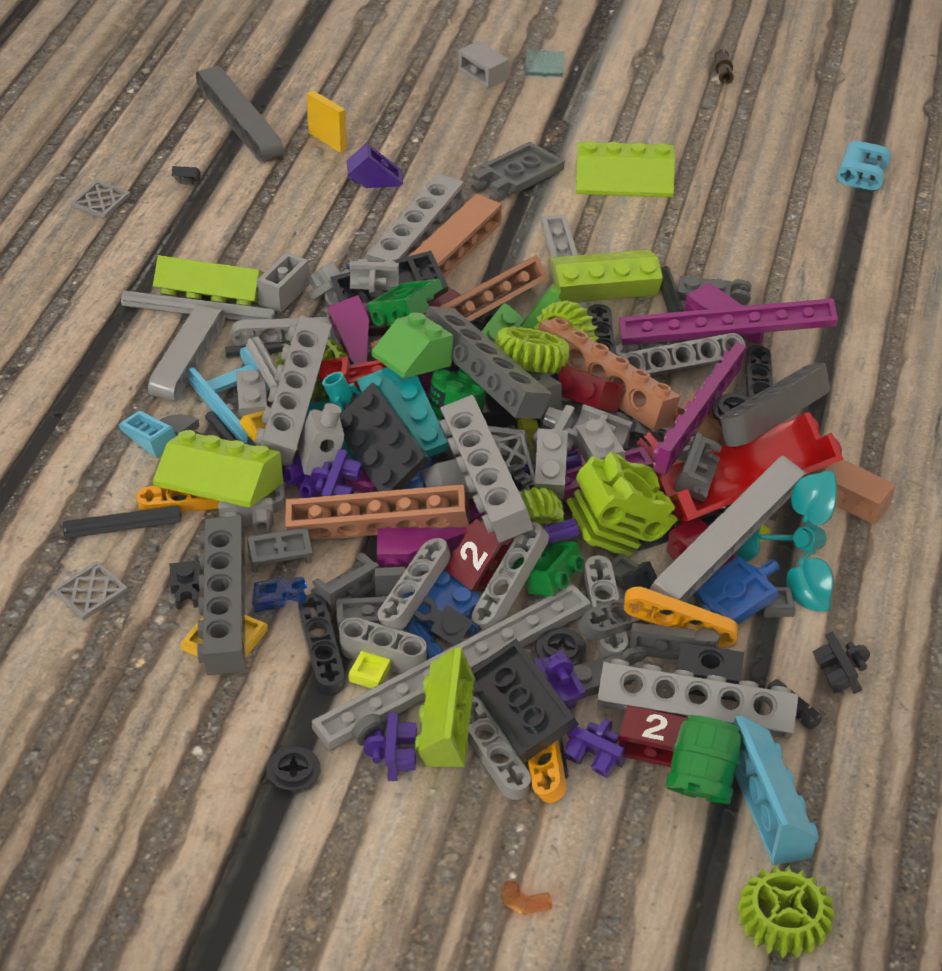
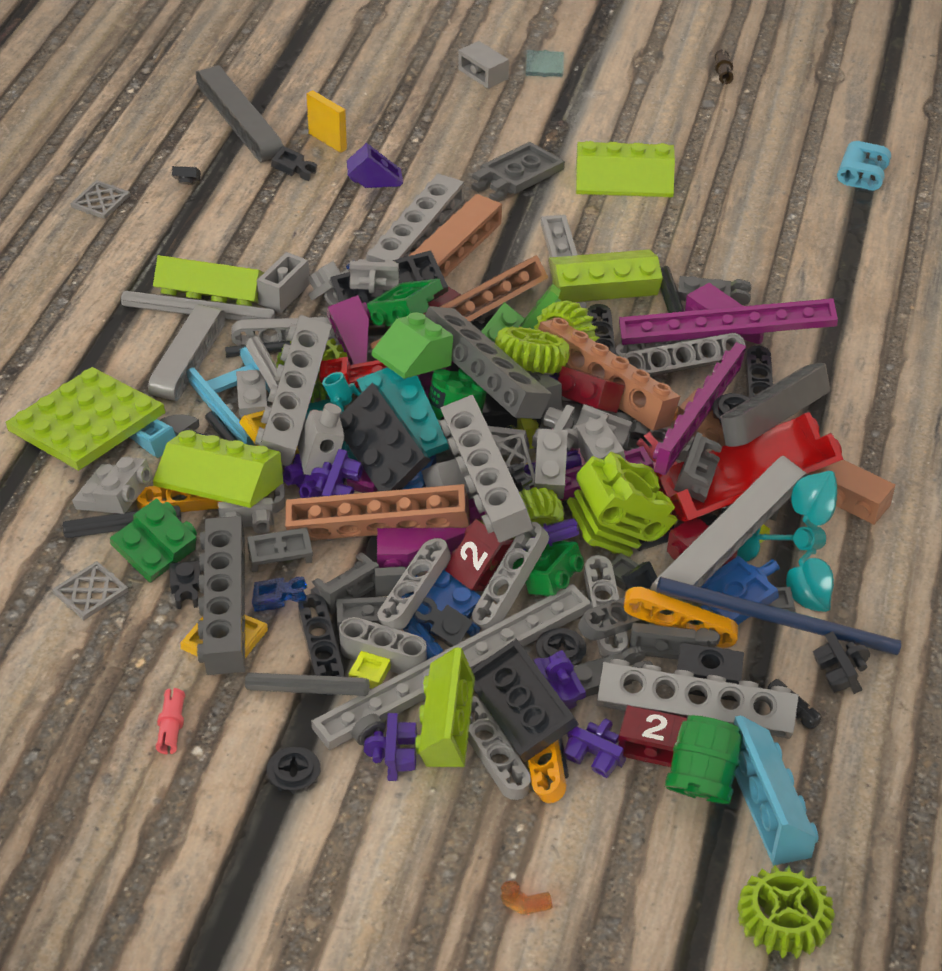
none -> lime plate [6,367,166,471]
none -> light grey plate [72,457,153,514]
none -> green plate [110,498,197,583]
none -> coral pin [155,688,185,754]
none -> dark grey axle [245,672,370,696]
none -> black plate [271,146,317,181]
none -> dark blue piece [656,577,901,655]

